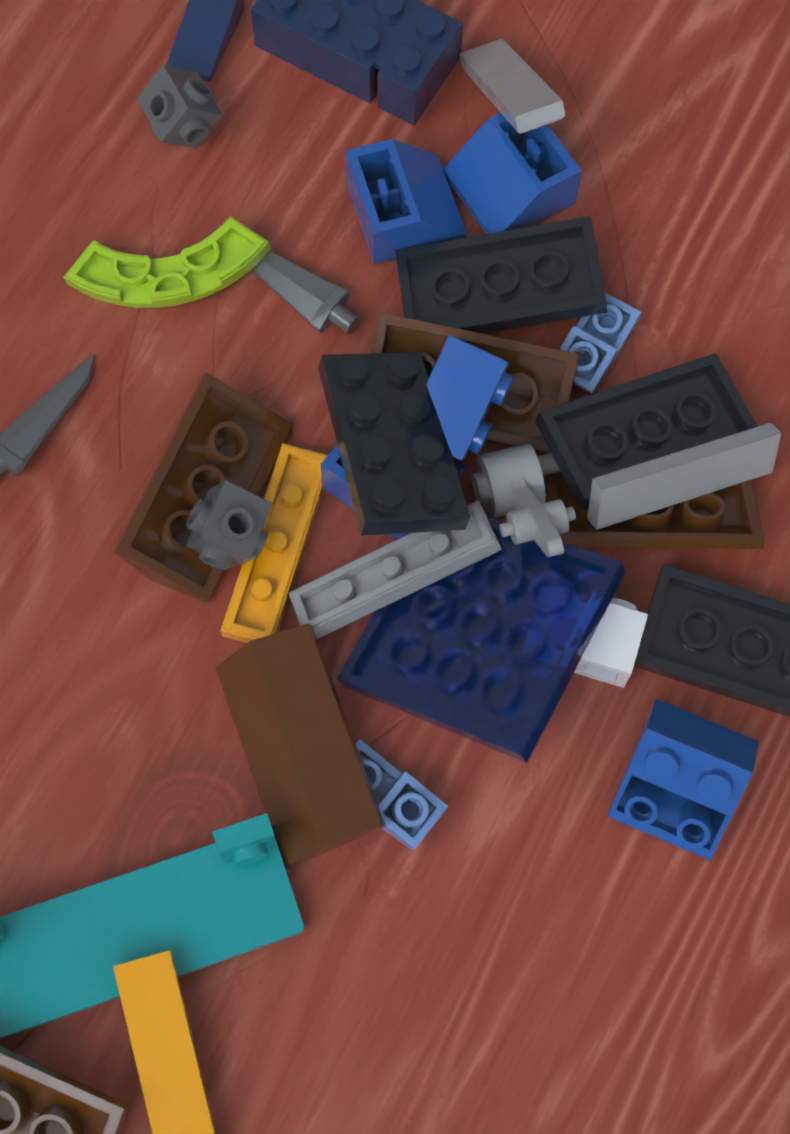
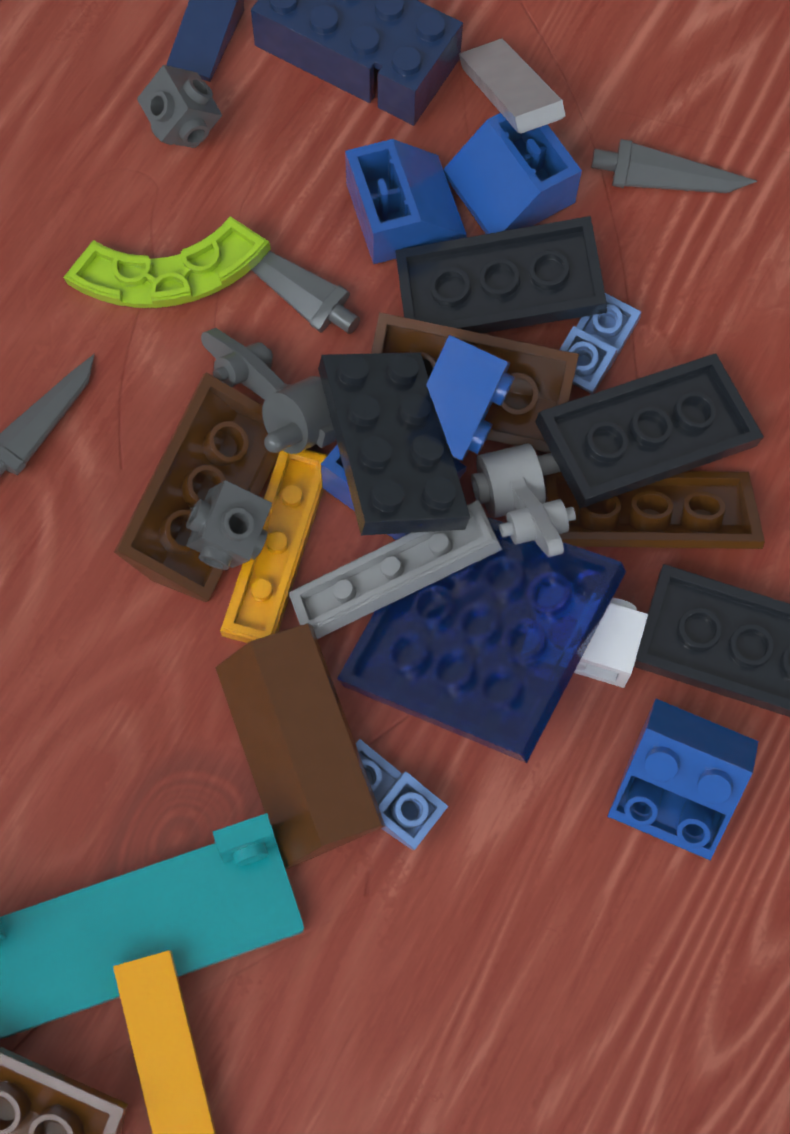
light grey tile [587,423,782,530] -> none
none -> dark grey piece [201,328,336,454]
none -> dark grey bar [591,139,757,193]

